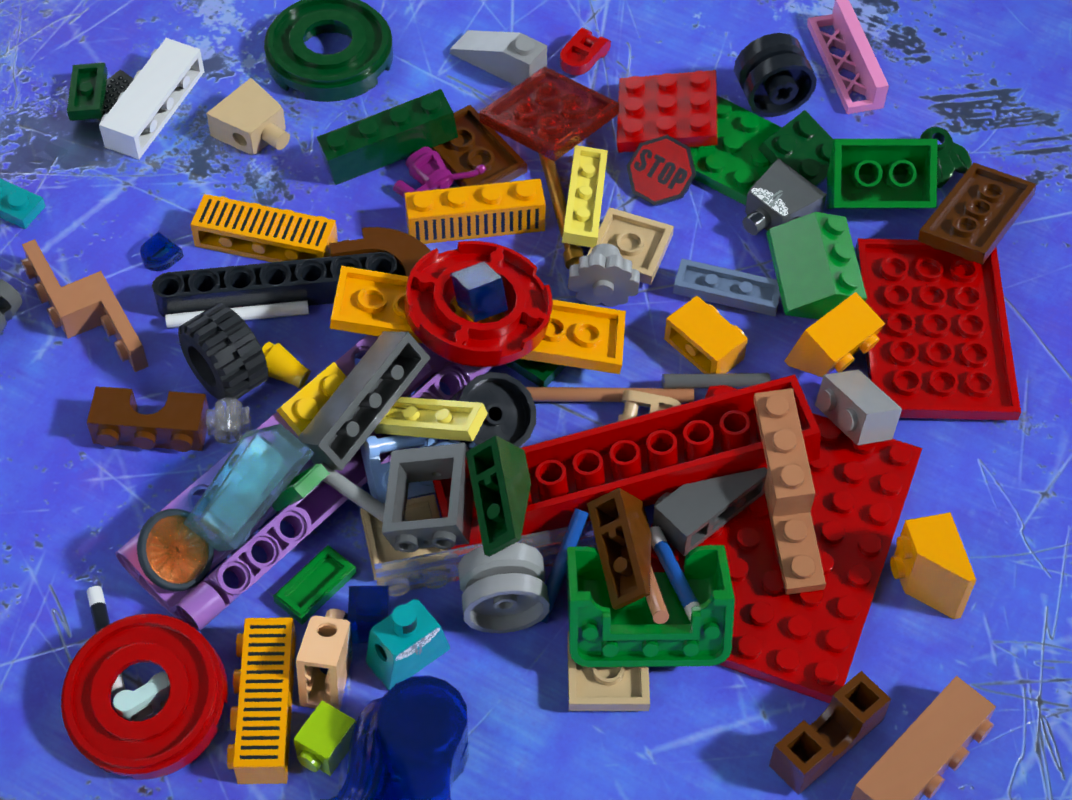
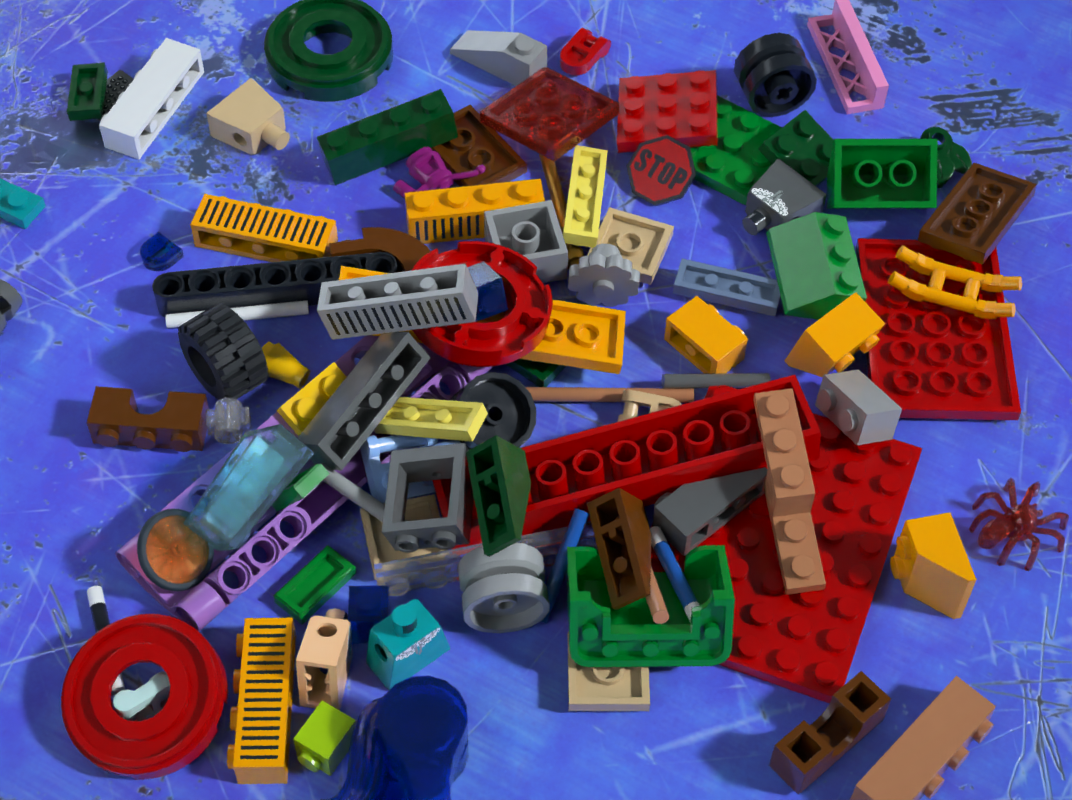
nougat bracket [21,239,149,372] -> none
none -> light grey brick [317,263,478,340]
none -> light grey brick [484,200,568,283]
none -> light orange piece [888,245,1022,319]
none -> animal [968,478,1069,571]

